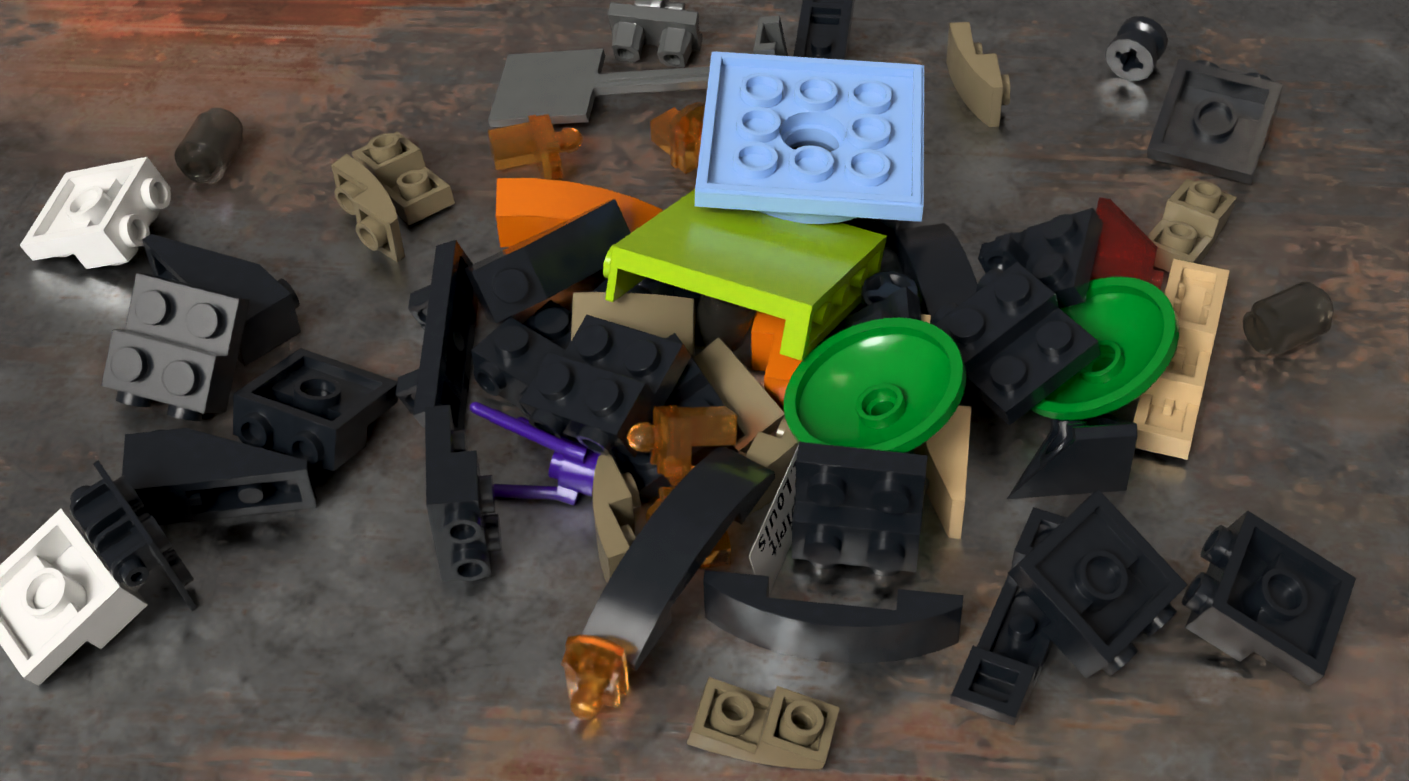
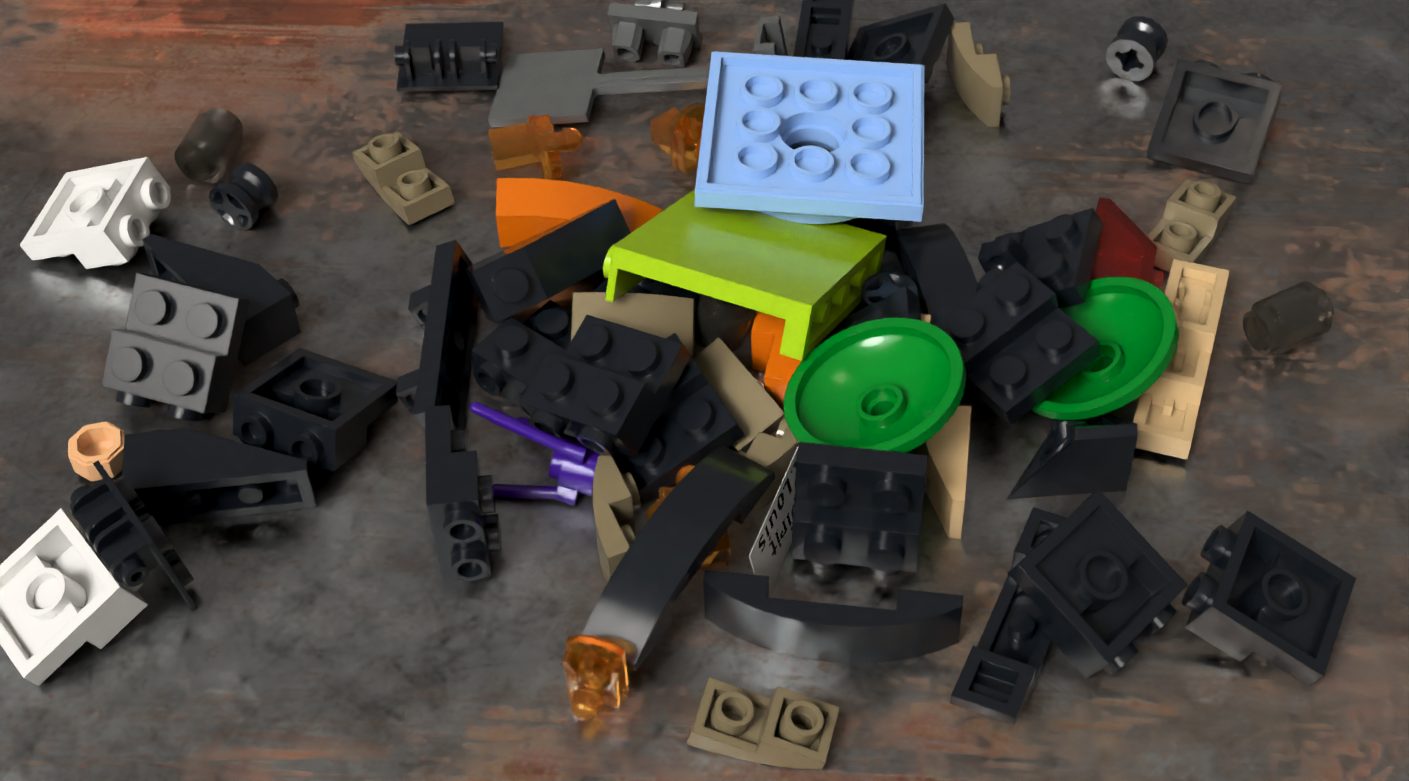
dark tan slope [331,154,405,263] -> none
clear orange piece [627,405,738,487] -> none
none -> light nougat tile [68,421,125,482]
none -> black wheel [209,162,279,230]
none -> black hinge [394,22,504,92]
none -> black hinge [846,3,954,84]

